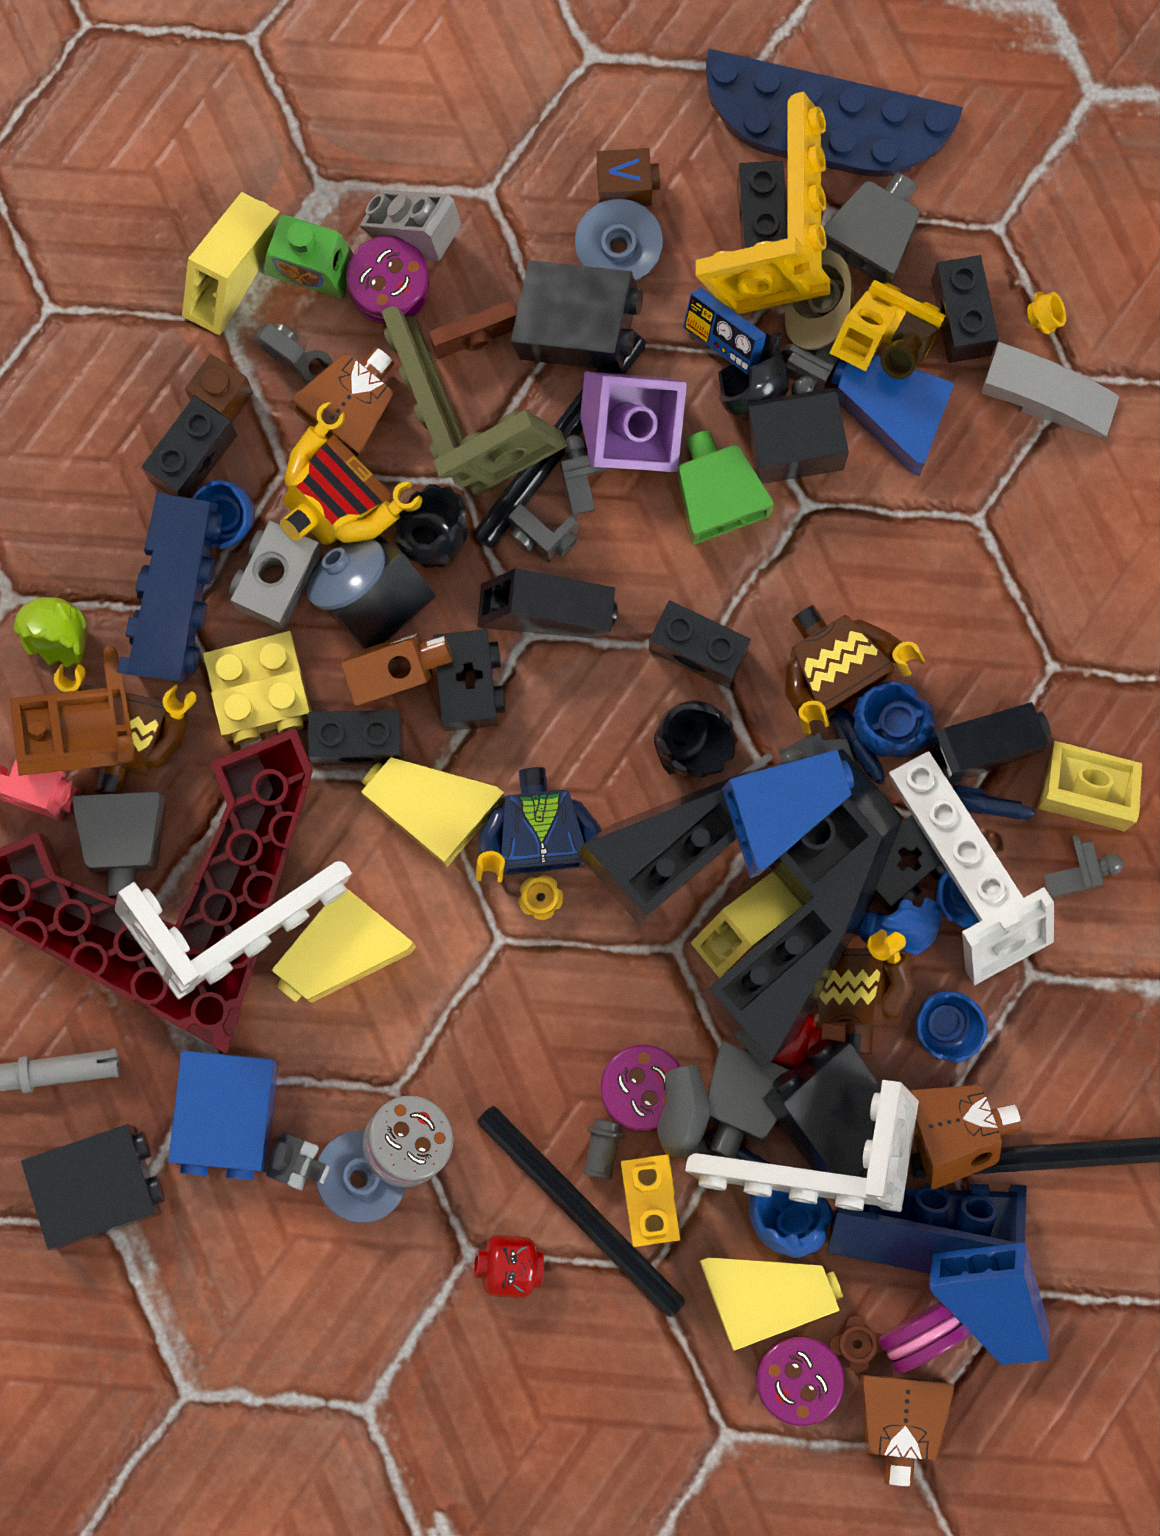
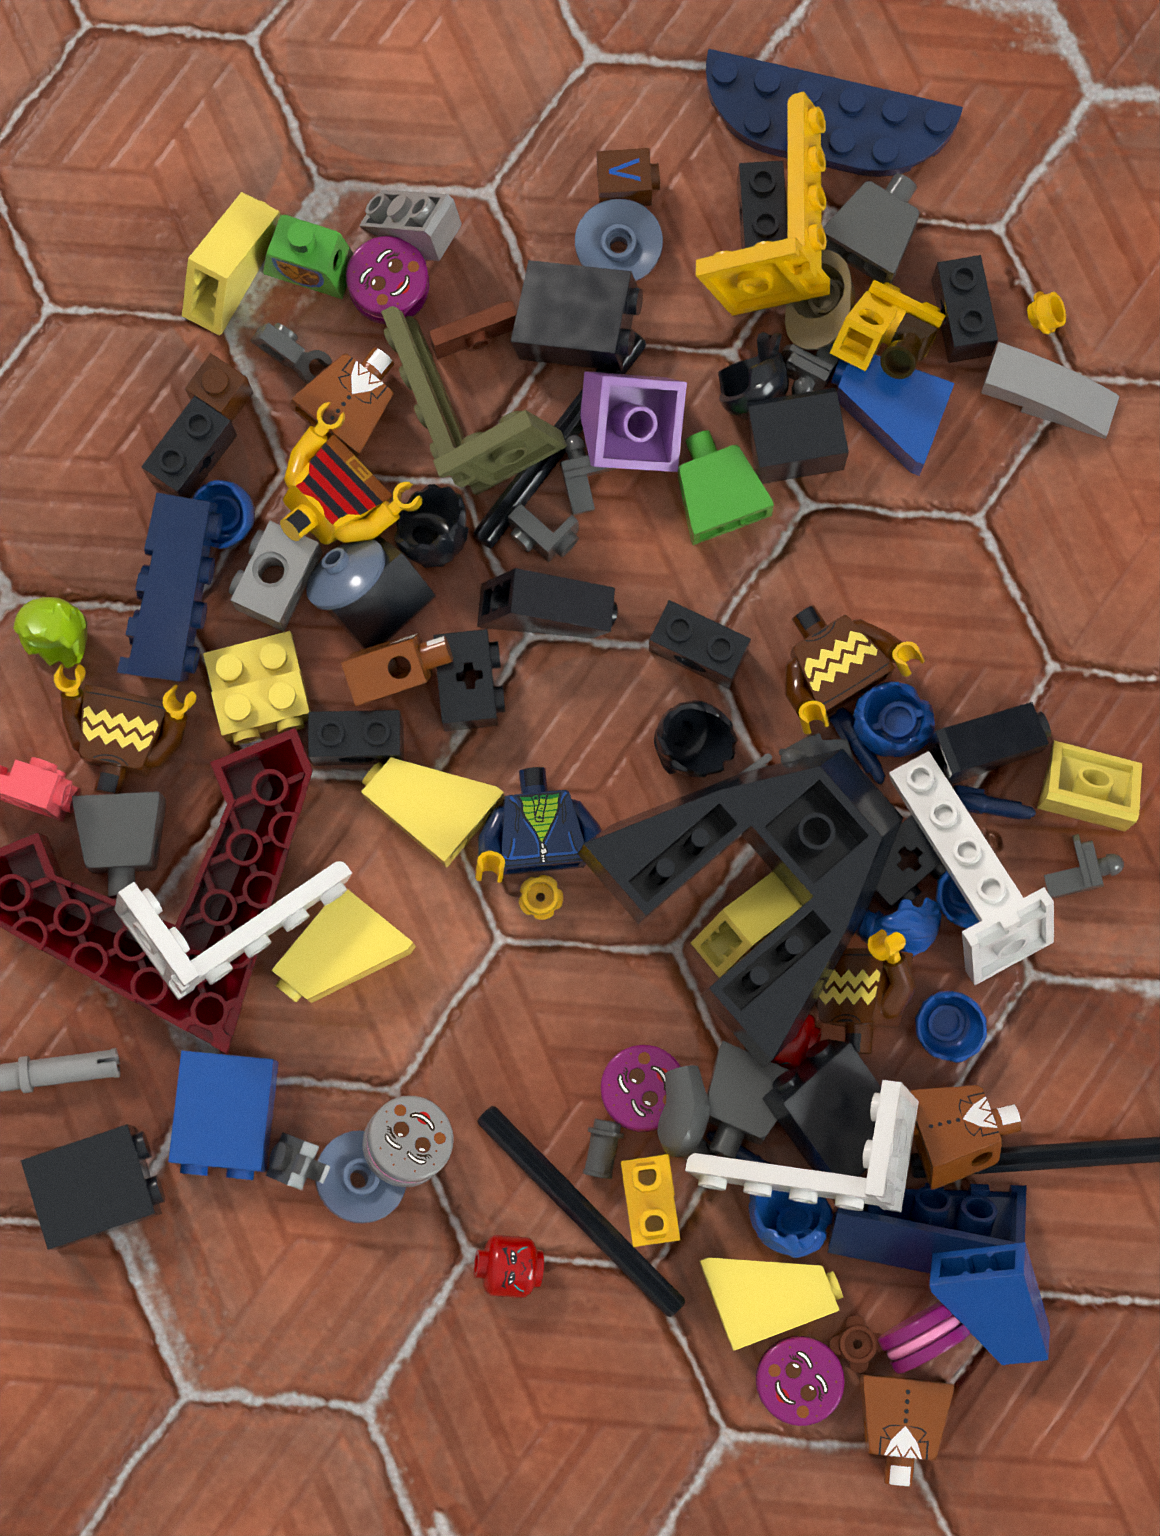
dark orange piece [9,646,134,776] -> none
tile [683,288,766,375] -> none
blue slope [722,750,854,878] -> none

